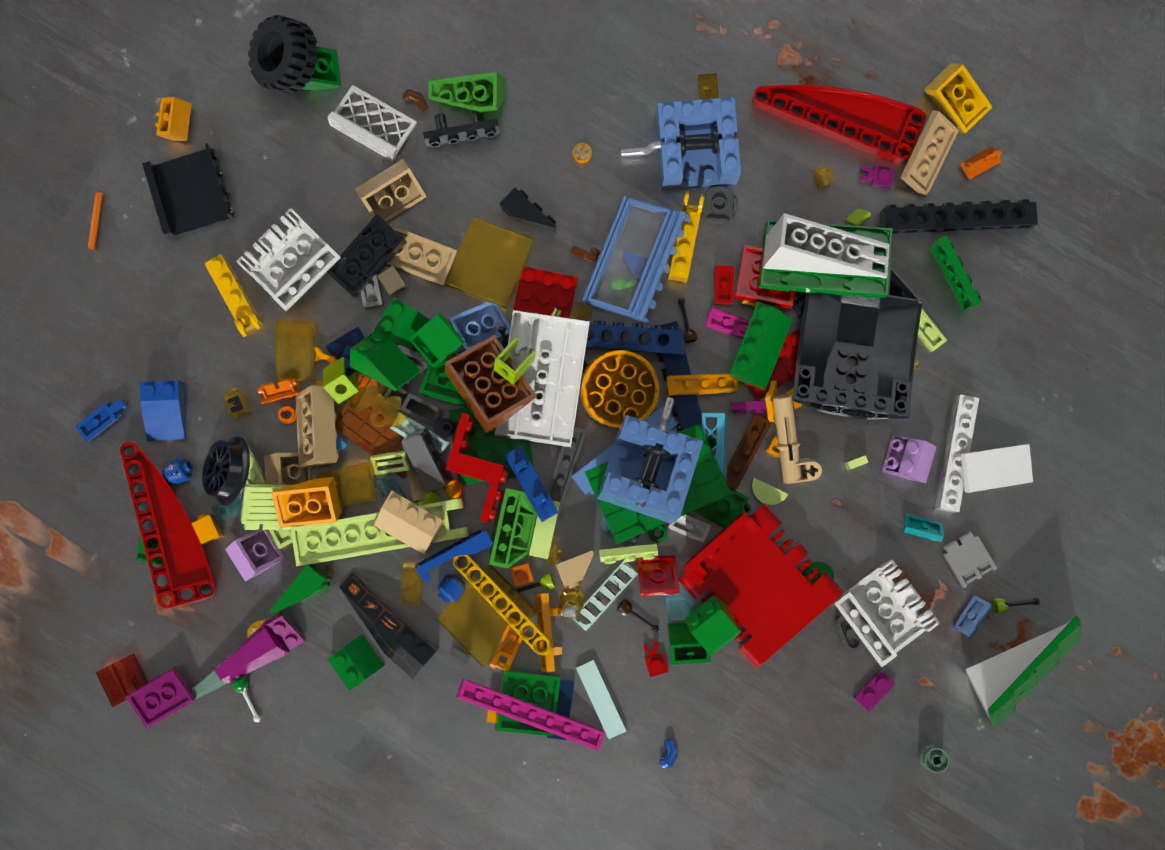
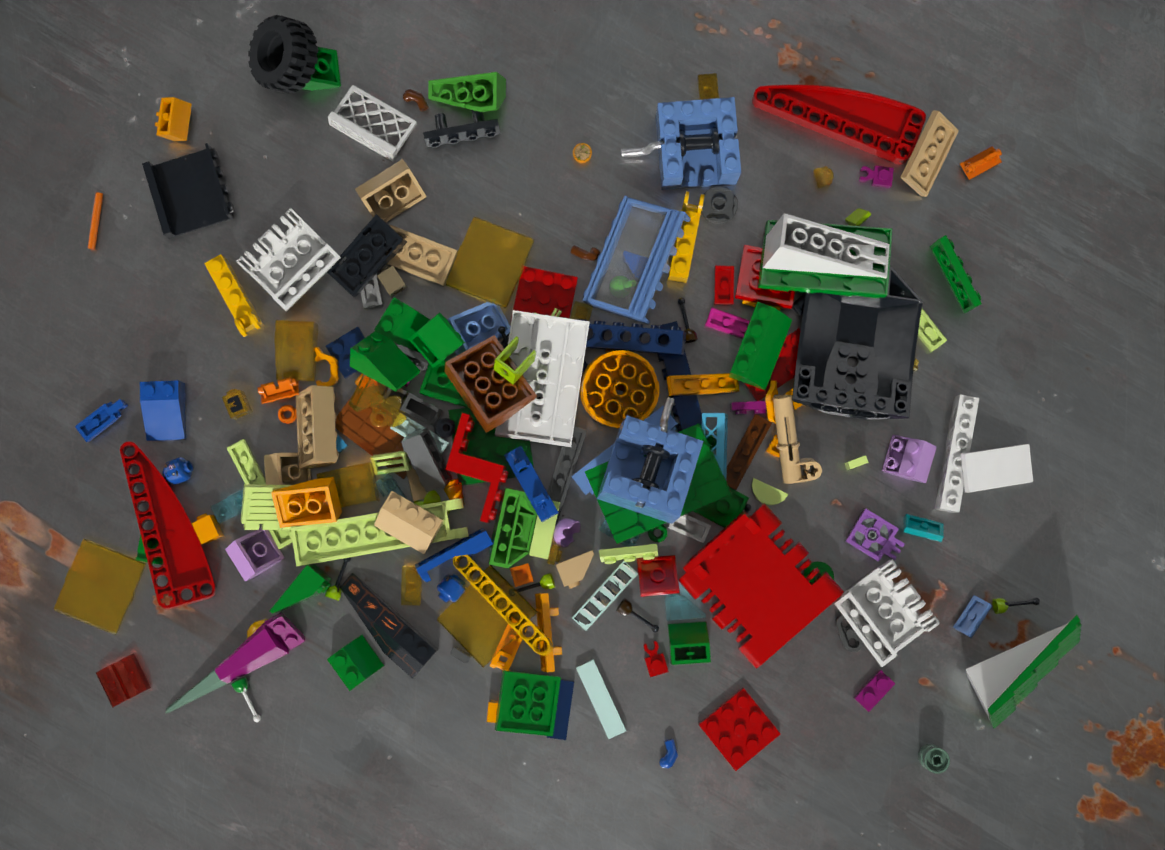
magenta tile [125,667,197,728] -> none
black piece [202,436,250,506] -> none
lime piece [323,357,359,404] -> none
dark pink tile [456,678,605,750] -> none
black slope [499,188,557,232] -> none
clear yellow brick [558,587,583,619] -> none
green slope [685,595,741,656] -> none
black brick [880,199,1038,234] -> none
yellow slope [924,63,992,133] -> none
light grey plate [943,532,997,589] -> none
none -> clear yellow piece [54,539,146,635]
none -> hinge [325,557,351,601]
none -> lavender hair [554,518,581,548]
none -> red plate [698,688,781,771]
none -> medium lavender piece [845,508,905,562]

